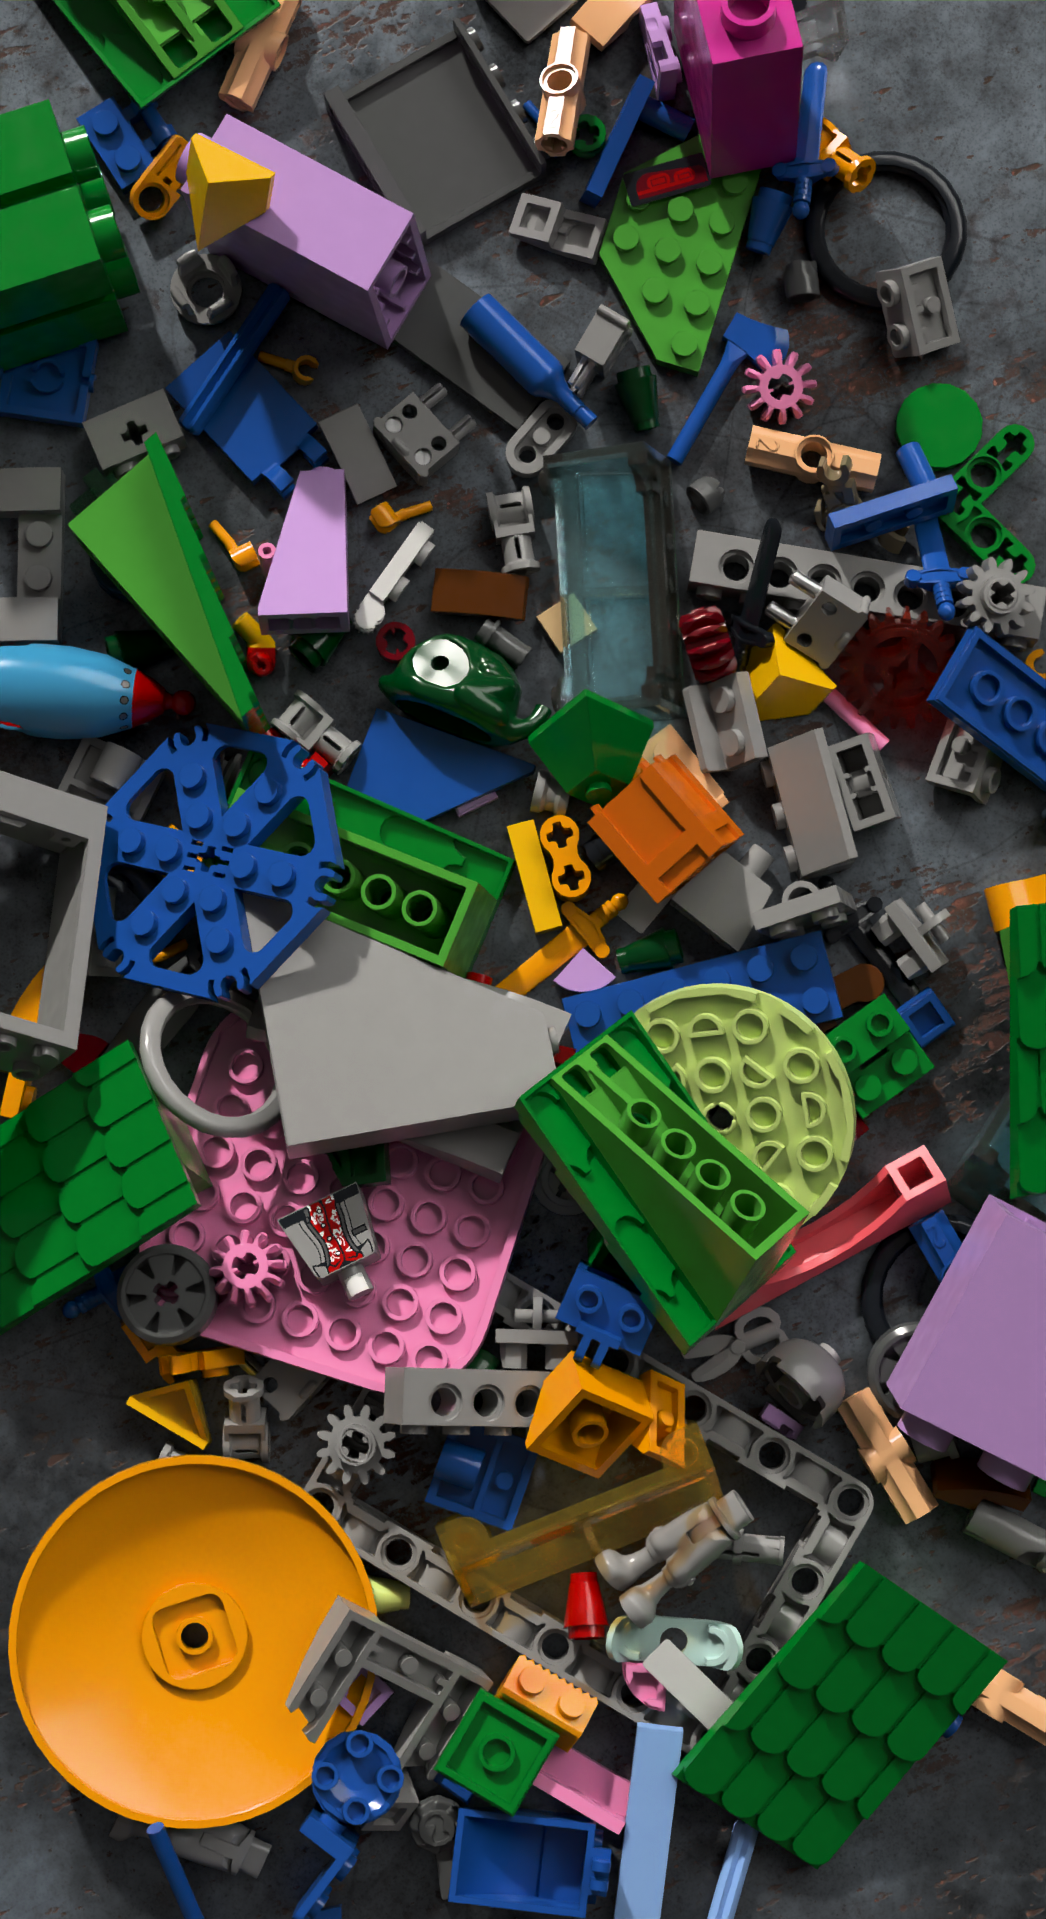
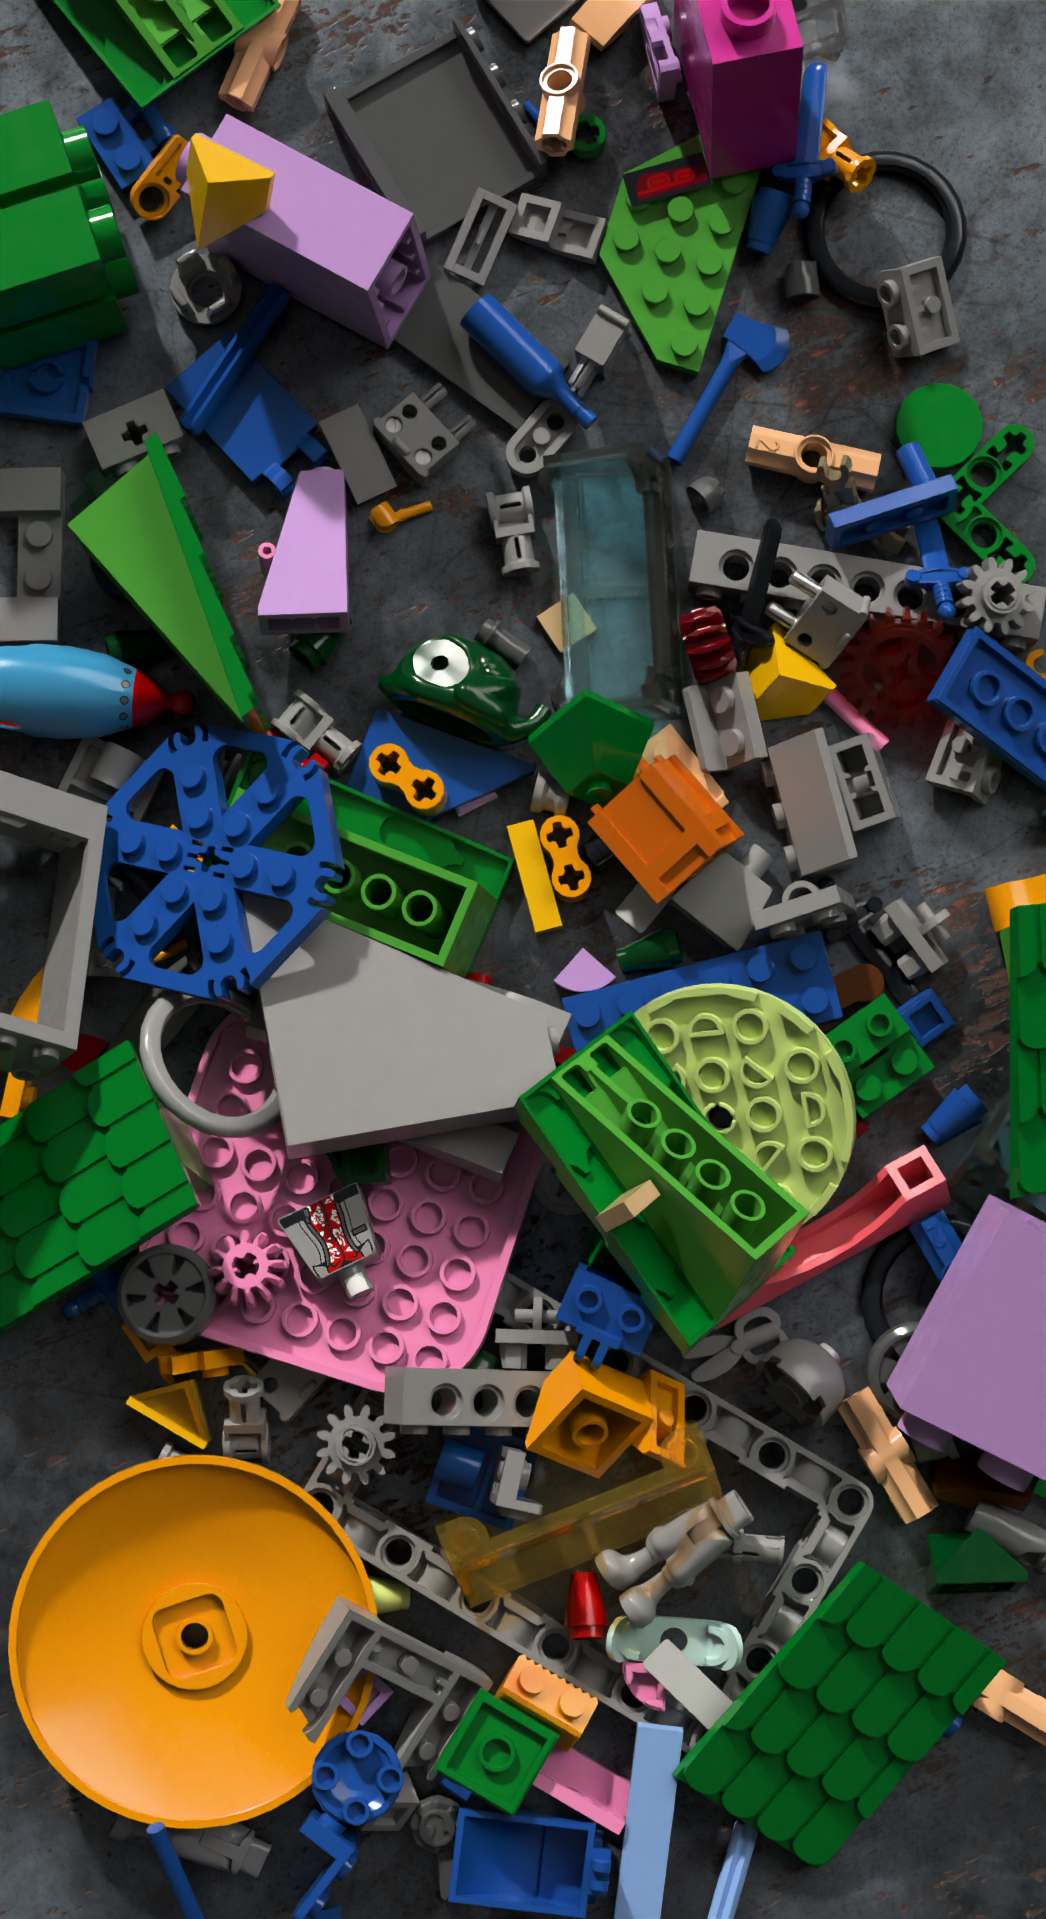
light orange hand [208,520,260,572] -> none
arm [232,612,276,677] -> none
light orange hand [258,351,319,386] -> none
white hinge [353,521,436,635] -> none
dark red bush [376,622,416,664] -> none
reddish brown slope [431,568,530,621] -> none
light orange sword [495,893,629,996] -> none
blue piece [579,74,695,209] -> none
dark green cone [614,365,660,433] -> none
bright pink gear [741,349,817,425] -> none
lavender tile [758,1402,804,1440] -> none
none -> light orange axle [369,743,448,817]
none -> light grey tile [443,187,518,287]
none -> light grey bracket [488,1445,543,1521]
none -> tan tile [595,1179,661,1232]
none -> blue cone [921,1084,989,1147]
none -> dark green slope [926,1527,1028,1595]

